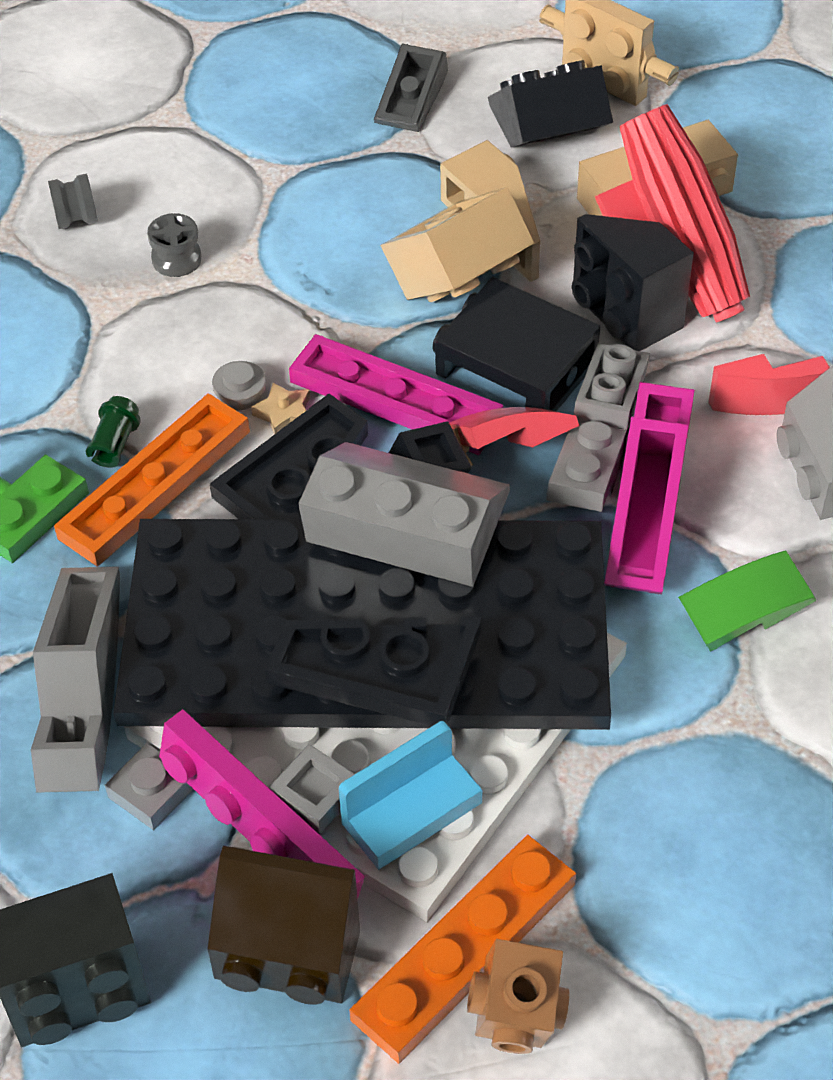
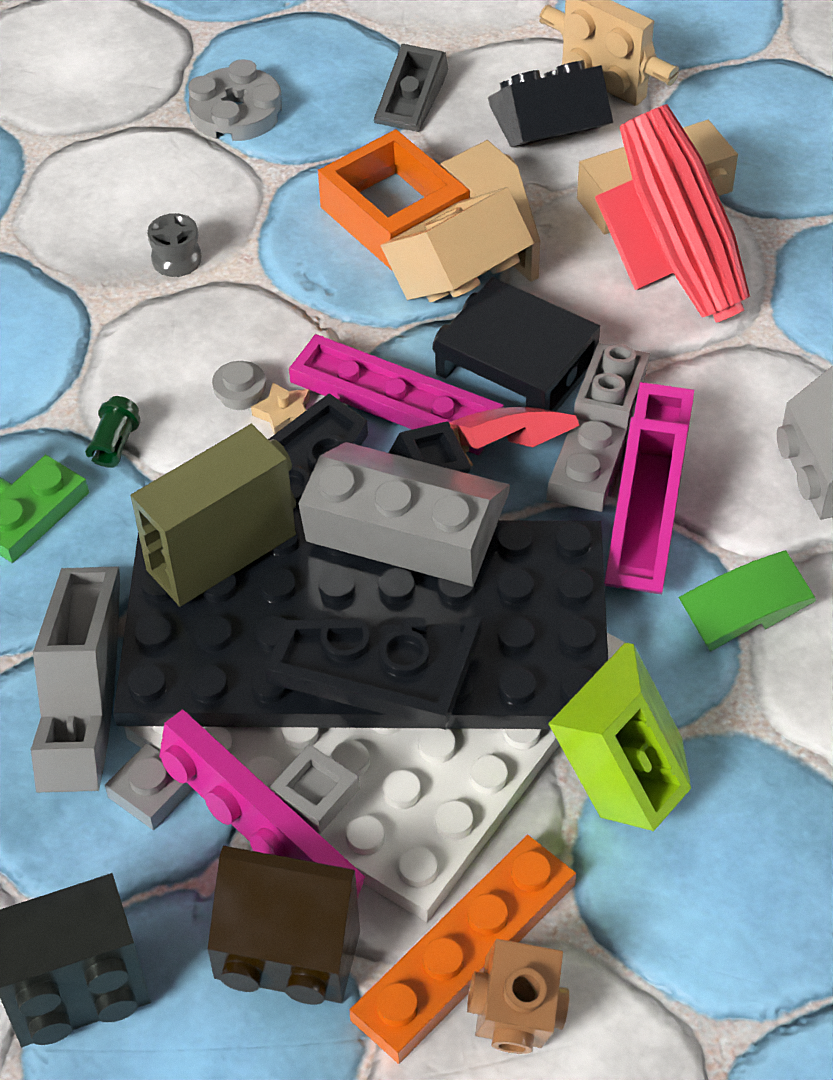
dark grey wheel [48,173,98,229] -> none
orange plate [54,393,250,567] -> none
medium azure panel [339,721,483,870] -> none
black slope [571,214,694,351] -> none
coral slope [708,354,830,415] -> none
none -> olive brick [130,423,296,607]
none -> light grey plate [188,59,282,141]
none -> orange window [318,129,469,270]
none -> lime slope [548,643,691,831]

